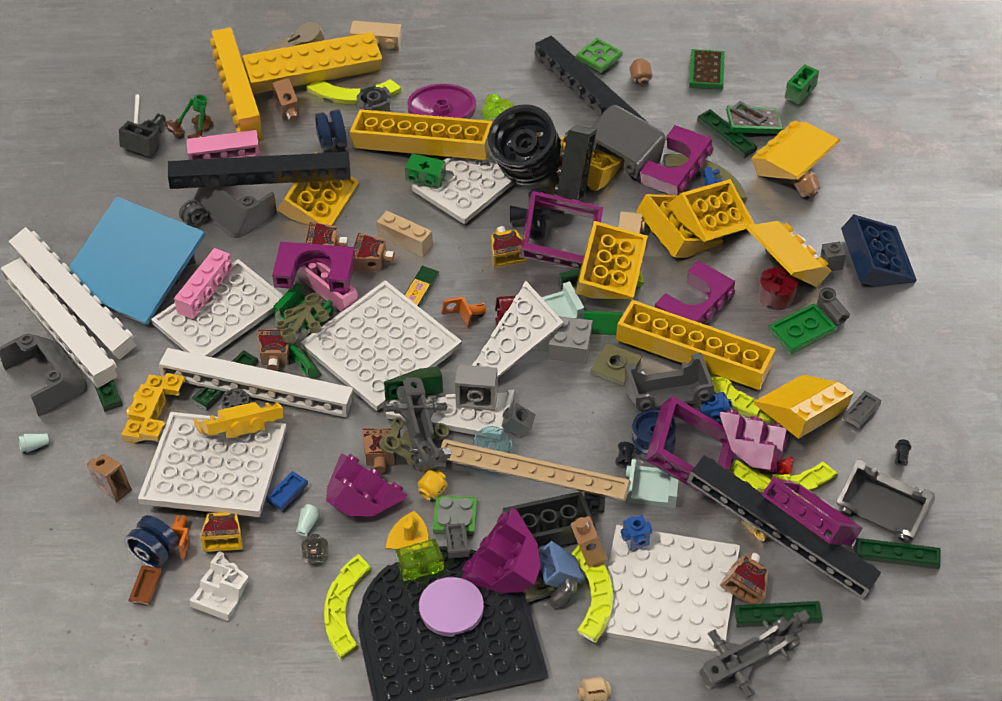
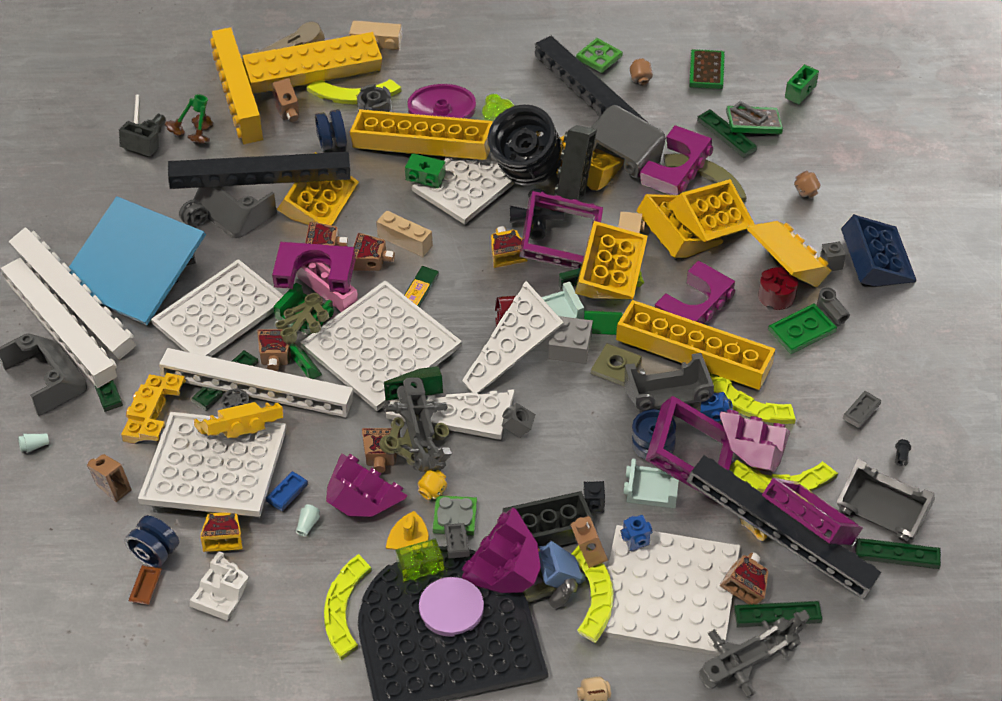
orange bracket [169,515,190,559] -> none
bright pink brick [174,248,233,319] -> none
bright pink brick [187,130,260,160] -> none
clear smoke head [301,534,329,566] -> none
orange bracket [441,297,486,327] -> none
tan plate [441,439,631,502] -> none
light grey brick [455,364,498,411] -> none
clear light blue tile [472,426,512,453] -> none
black bush [615,441,635,468] -> none
blue tile [702,167,722,186] -> none
yellow slope [751,120,840,180] -> none
yellow slope [754,374,853,438] -> none
red hair [776,457,794,475] -> none

